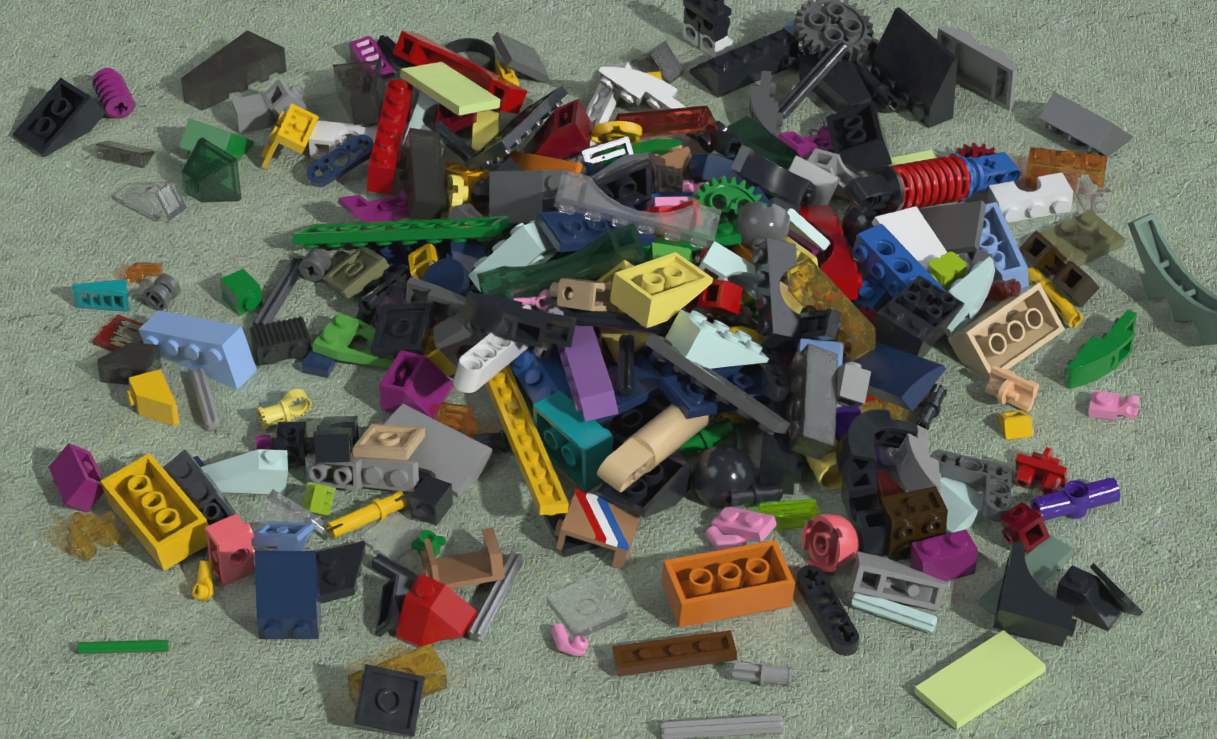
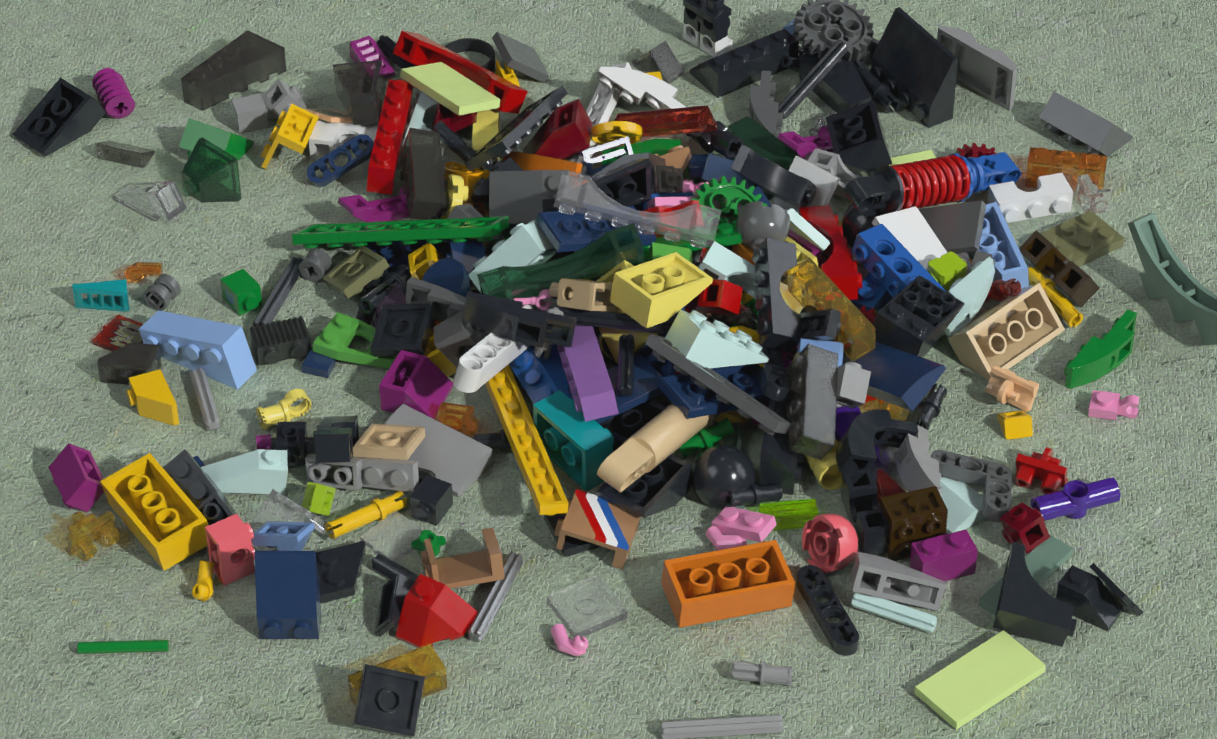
reddish brown plate [612,630,737,677] -> none
none -> light nougat piece [304,109,363,123]

